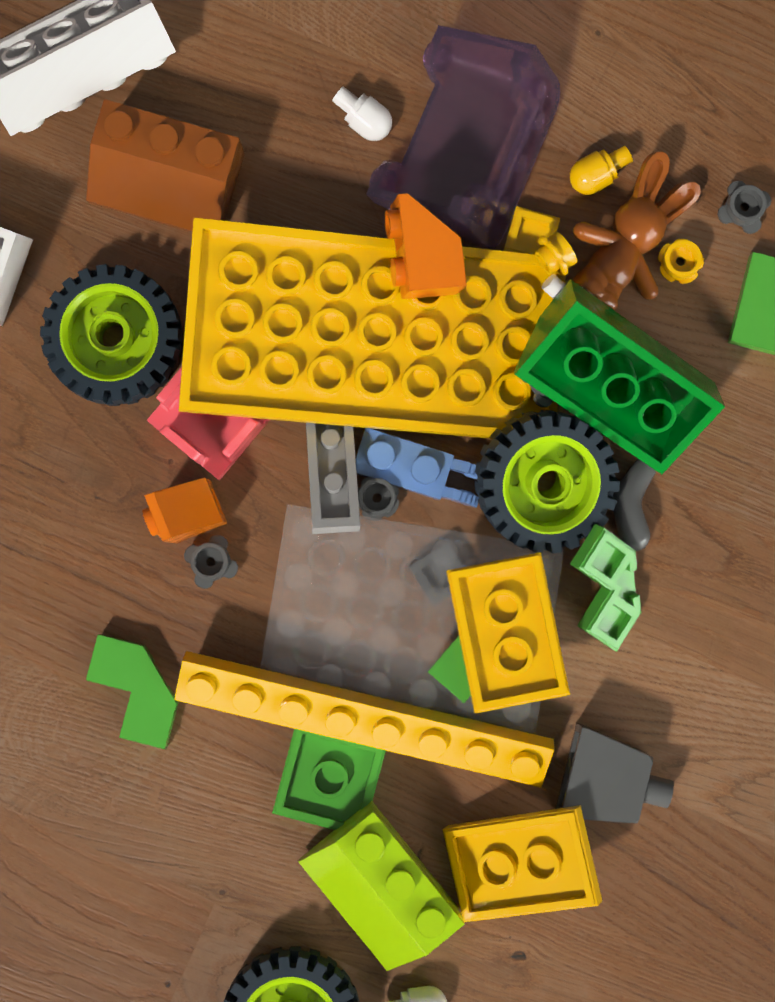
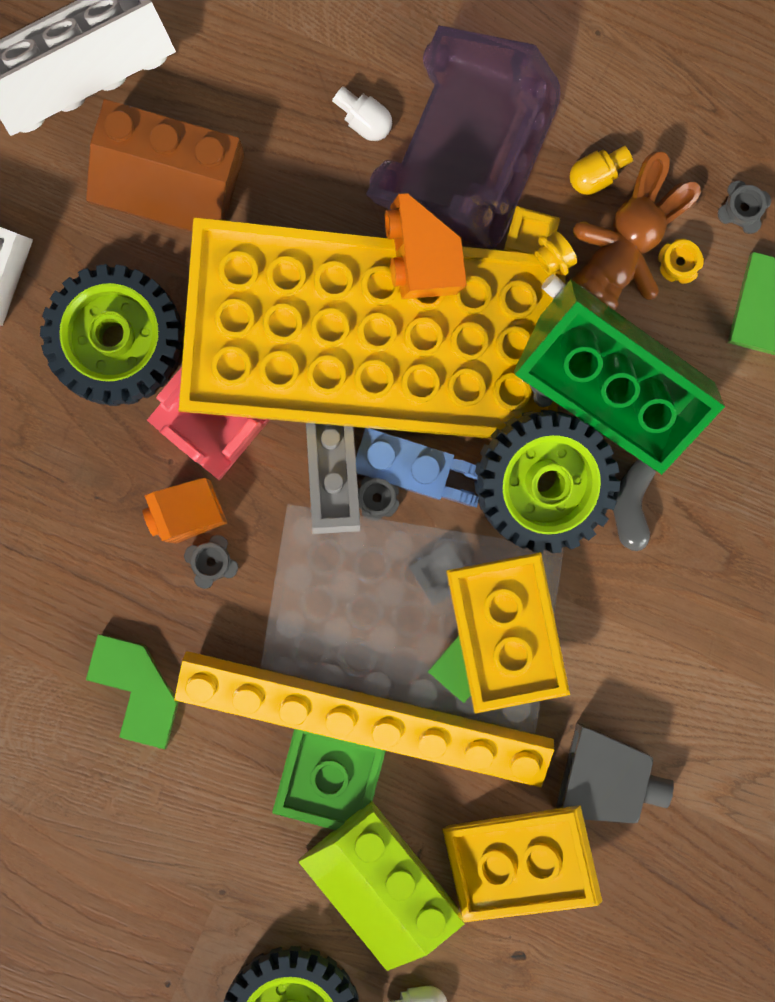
tile [570,524,641,652] -> none

